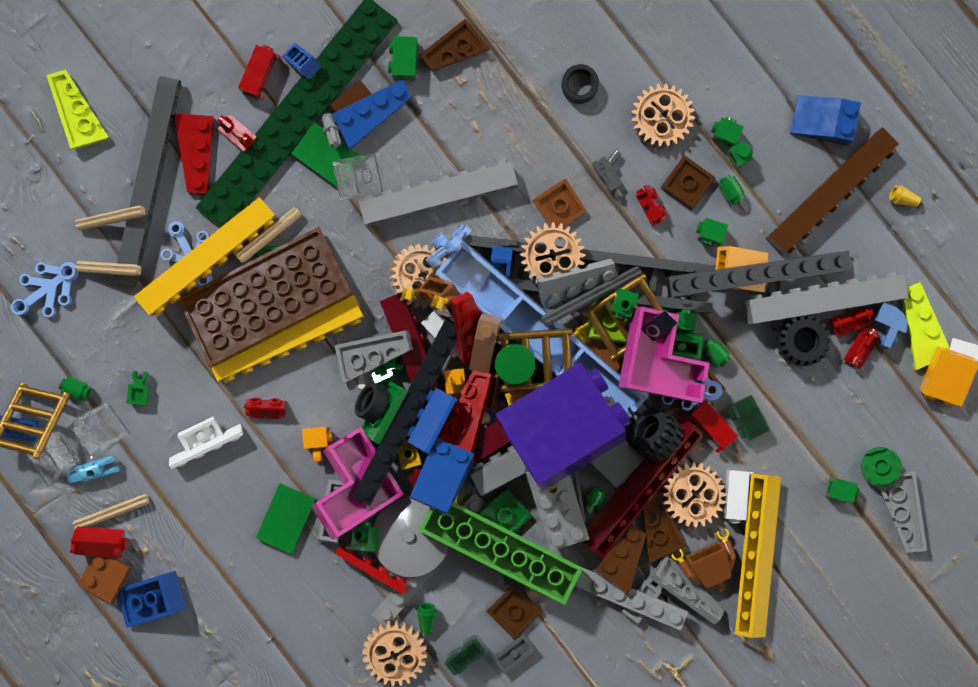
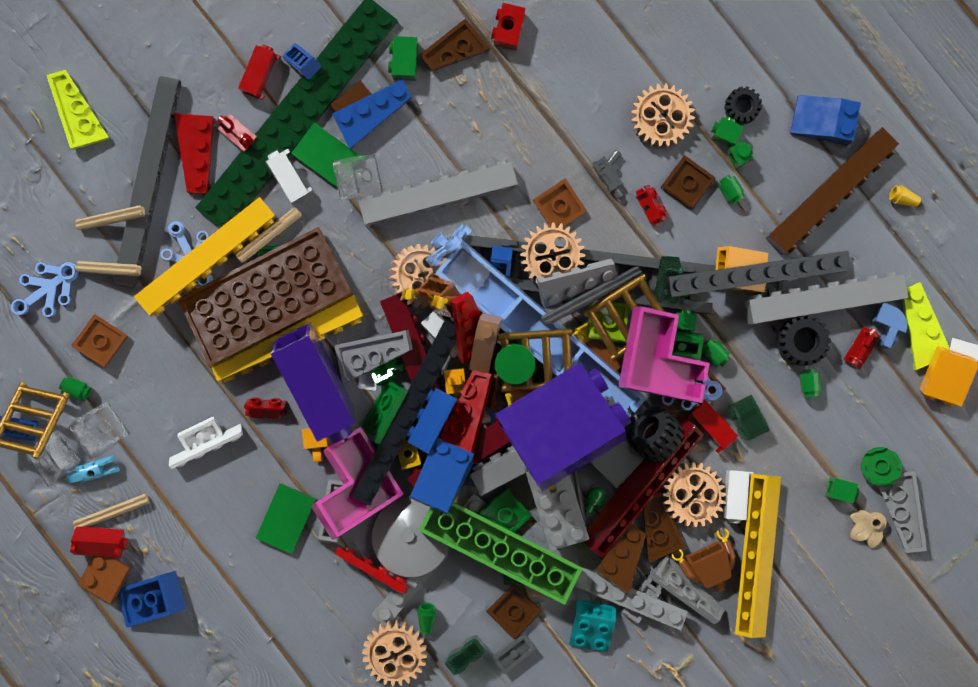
green plate [126,370,150,405] -> none
light grey axle [322,113,341,148] -> none
green brick [348,522,379,552] -> none
black tyre [355,382,389,423] -> none
black tyre [561,64,599,104] -> none
green brick [610,288,639,320] -> none
black sticker [641,311,678,341] -> none
green brick [696,218,728,246] -> none
red hinge [829,306,874,337] -> none
none -> dark orange plate [71,314,129,369]
none -> white brick [265,149,312,203]
none -> dark purple brick [271,322,355,444]
none -> red brick [491,3,526,51]
none -> teal bracket [569,599,616,652]
none -> clear green brick [655,256,684,304]
none -> black tyre [724,86,762,125]
none -> green brick [799,369,822,398]
none -> tan plate [850,510,887,548]

